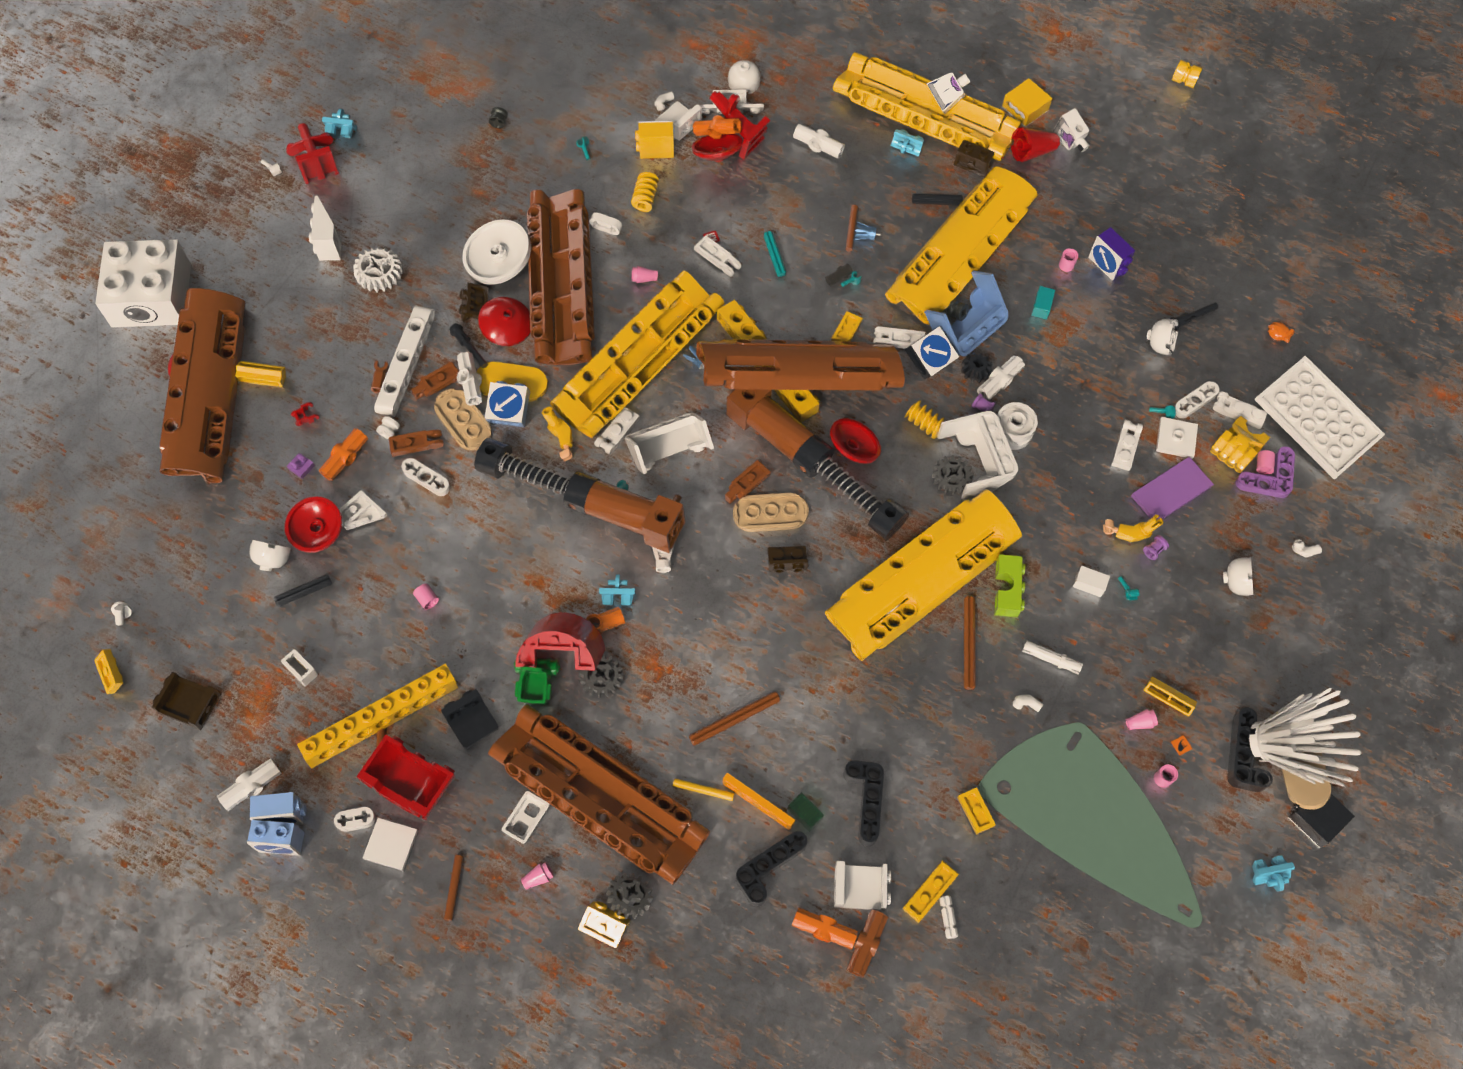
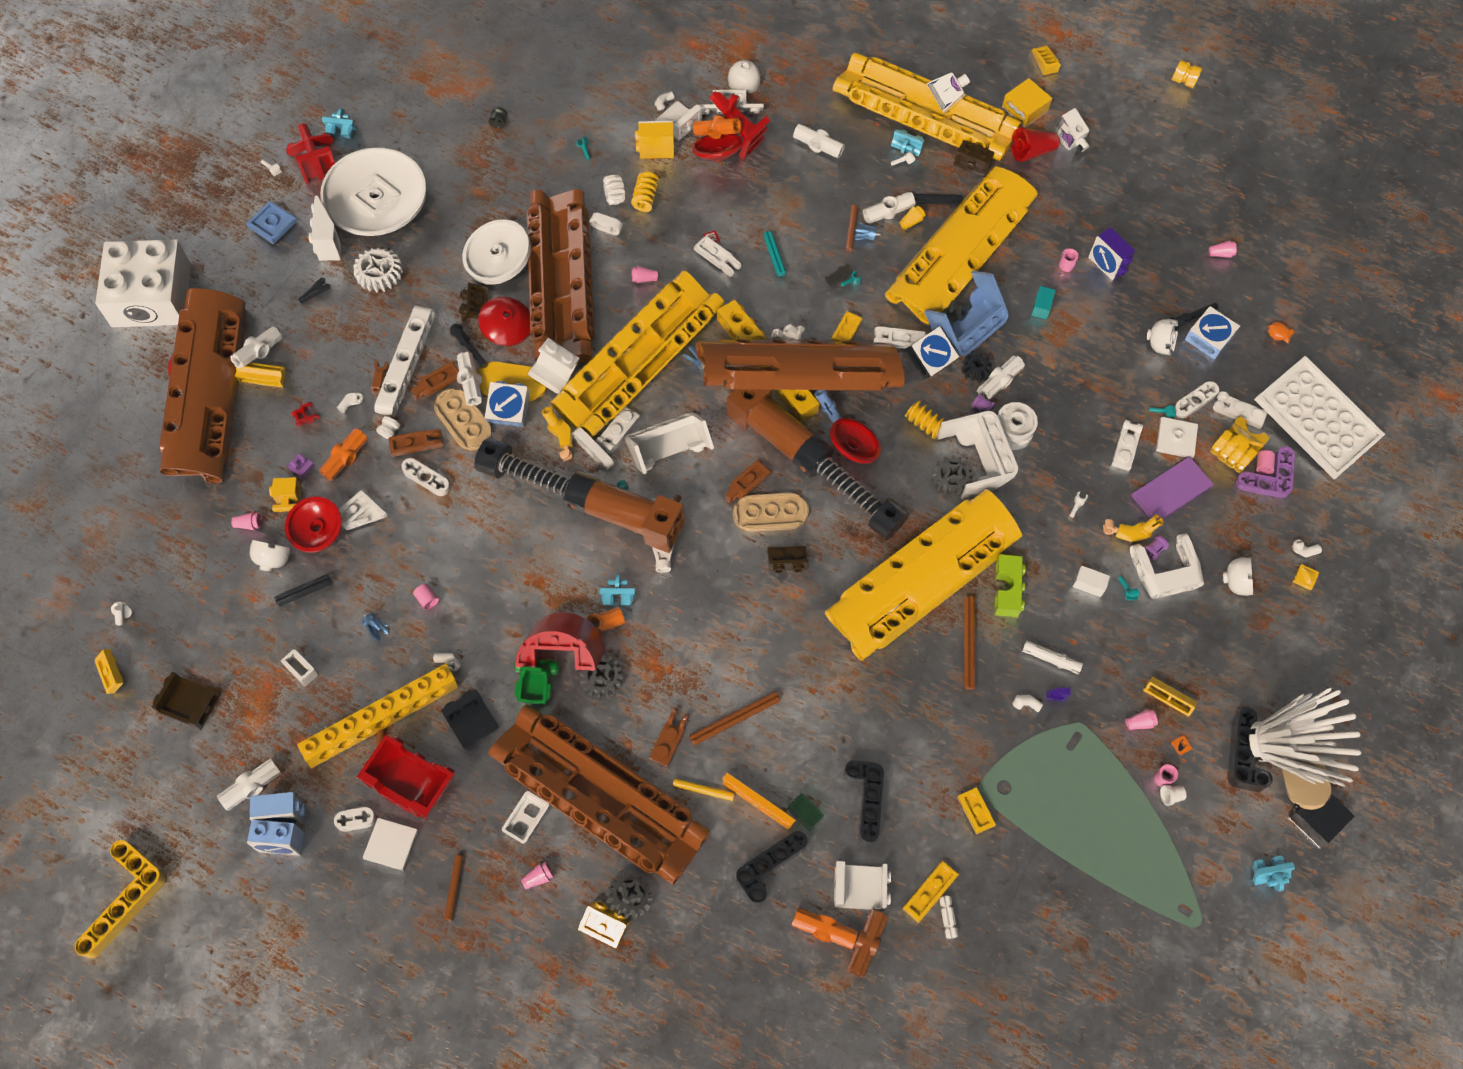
none -> yellow beam [75,840,166,958]
none -> white piece [230,326,282,369]
none -> bright pink cone [232,511,263,530]
none -> medium blue plate [246,201,297,245]
none -> yellow brick [269,477,301,512]
none -> black piece [298,277,331,303]
none -> white dish [320,148,427,236]
none -> white arm [337,392,364,413]
none -> flat silver piece [361,613,389,641]
none -> white arm [433,653,460,672]
none -> white panel [528,338,579,394]
none -> white beam [572,427,614,471]
none -> white gear [603,174,625,205]
none -> dark orange hinge [649,709,690,768]
none -> white hips [771,324,805,340]
none -> medium blue pin [815,390,842,423]
none -> white piece [863,192,916,224]
none -> white hand [891,152,915,166]
none -> yellow cone [899,206,925,230]
none -> yellow slope [1032,46,1061,76]
none -> dark purple tile [1046,688,1071,701]
none -> white hand [1069,491,1088,518]
none -> white connector [1130,533,1204,599]
none -> white piece [1160,785,1186,806]
none -> piece [1185,306,1240,360]
none -> bright pink cone [1209,240,1236,258]
none -> yellow tile [1292,564,1319,590]

